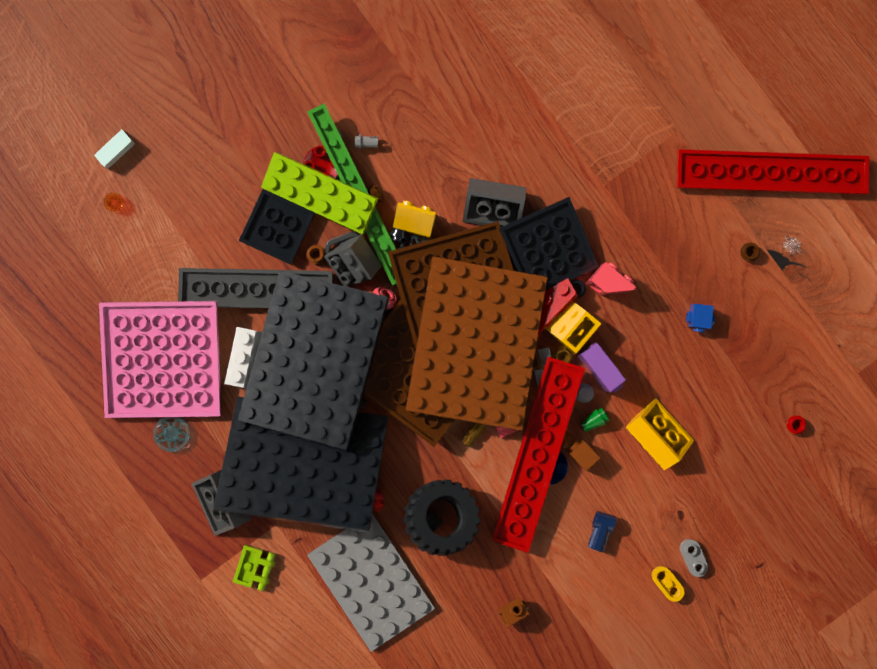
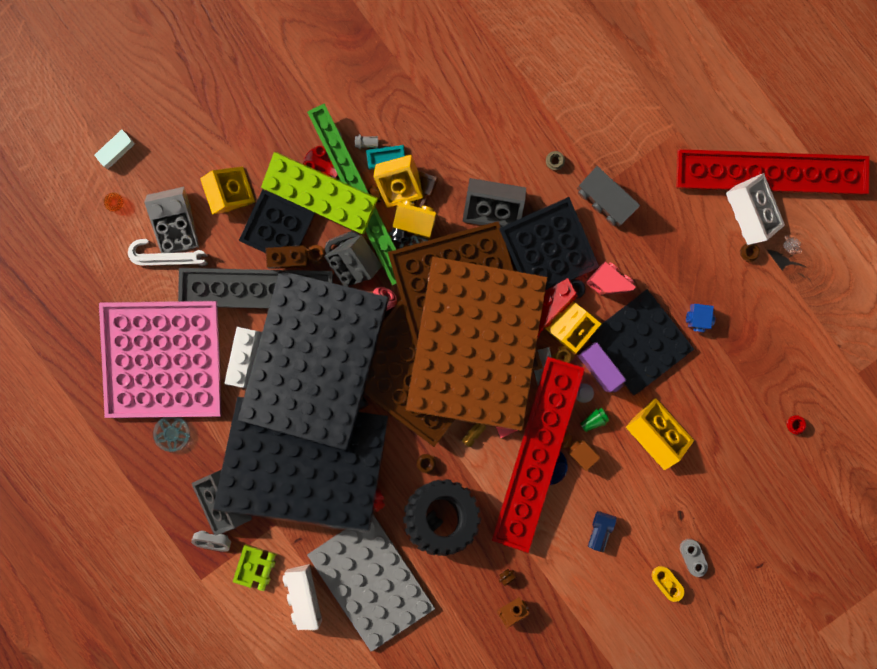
none -> white piece [128,239,208,266]
none -> light grey slope [144,187,199,253]
none -> light grey plate [191,531,231,552]
none -> yellow slope [200,166,255,214]
none -> reddish brown brick [266,246,308,269]
none -> white slope [283,564,322,630]
none -> teal tile [366,145,405,170]
none -> yellow slope [373,155,423,208]
none -> reddish brown plate [411,171,438,207]
none -> reddish brown plate [417,454,436,473]
none -> reddish brown plate [499,569,517,586]
none -> dark tan plate [546,151,565,171]
none -> dark grey slope [577,166,640,227]
none -> black plate [589,289,694,396]
none -> white slope [726,173,785,245]

